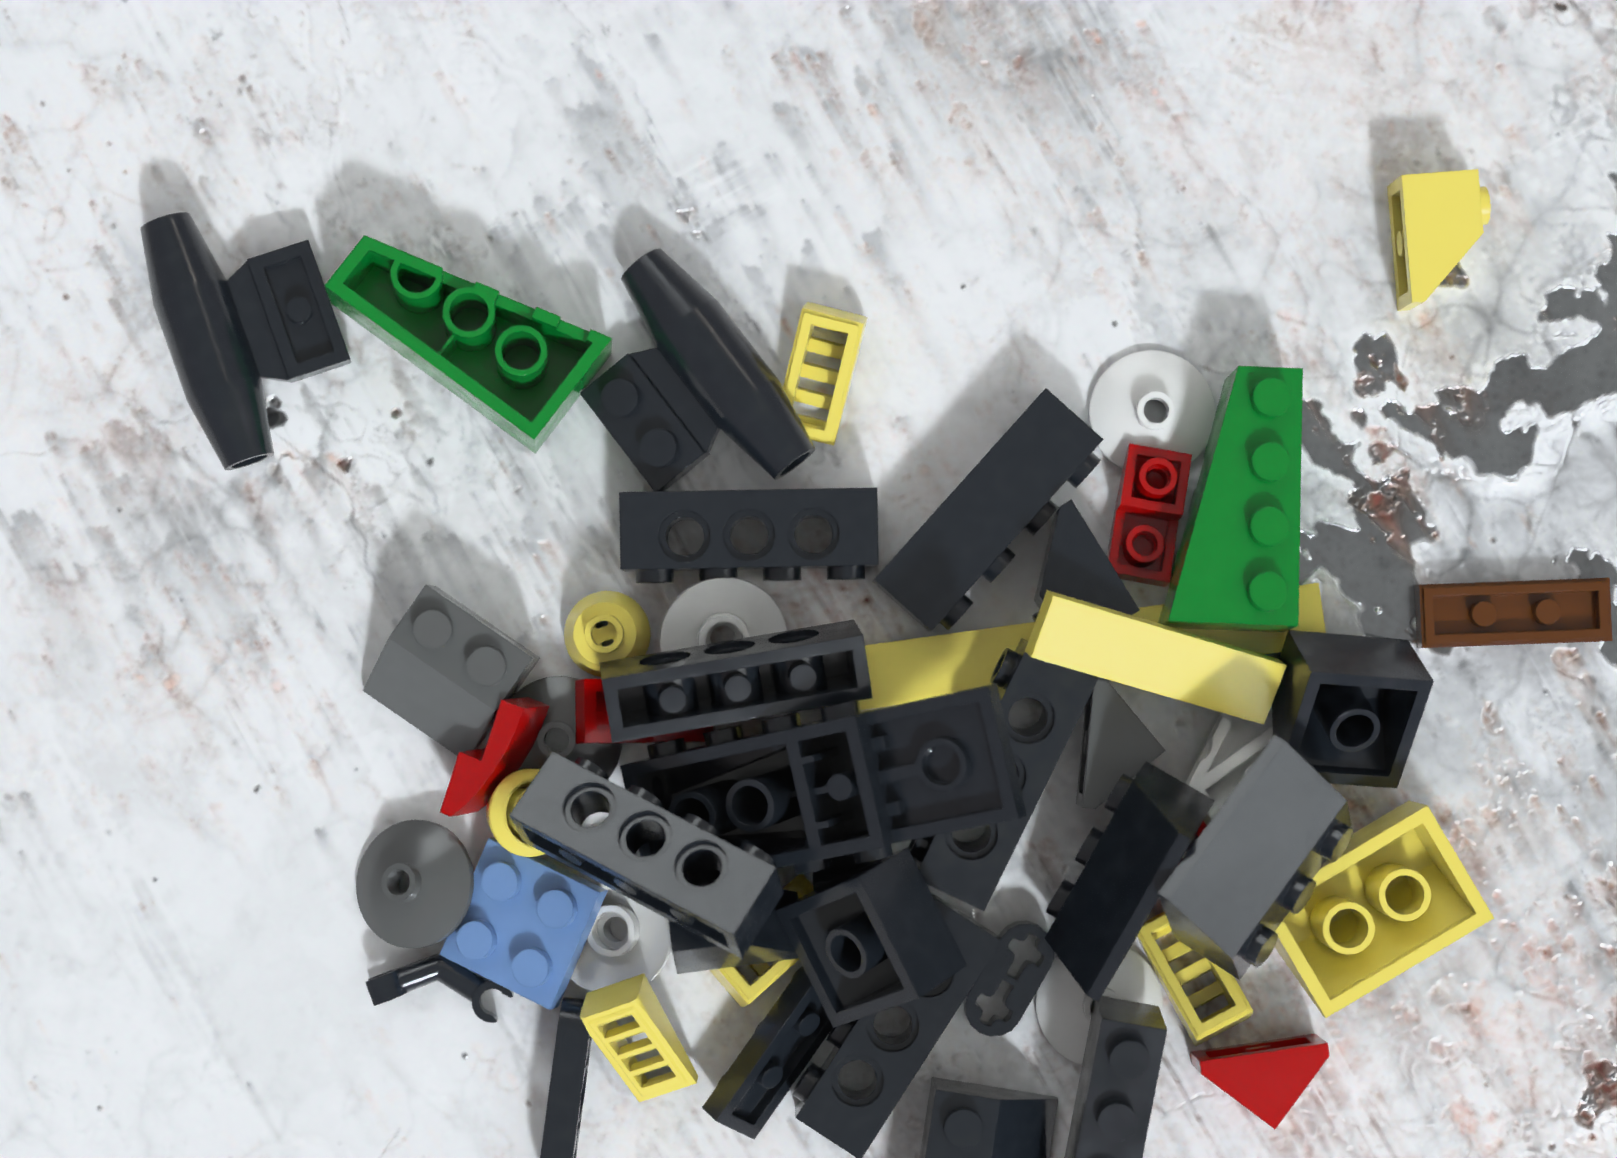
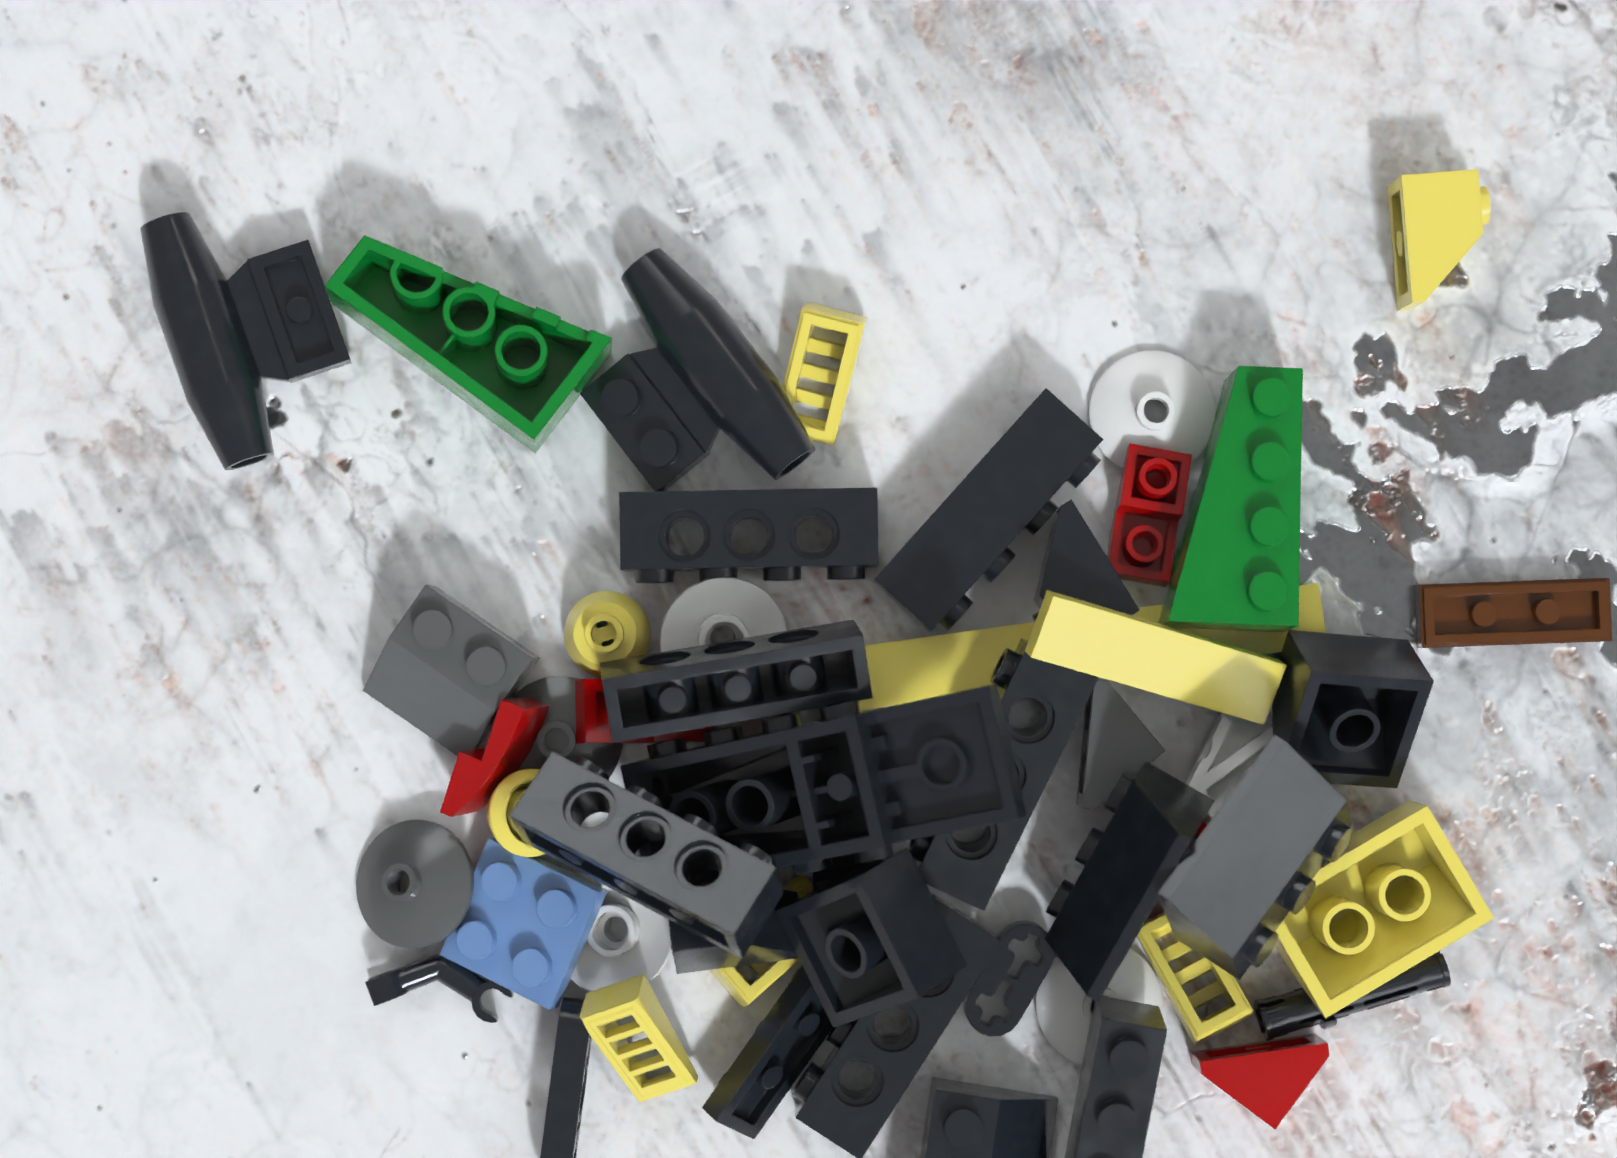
none -> black pin [1253,951,1451,1041]

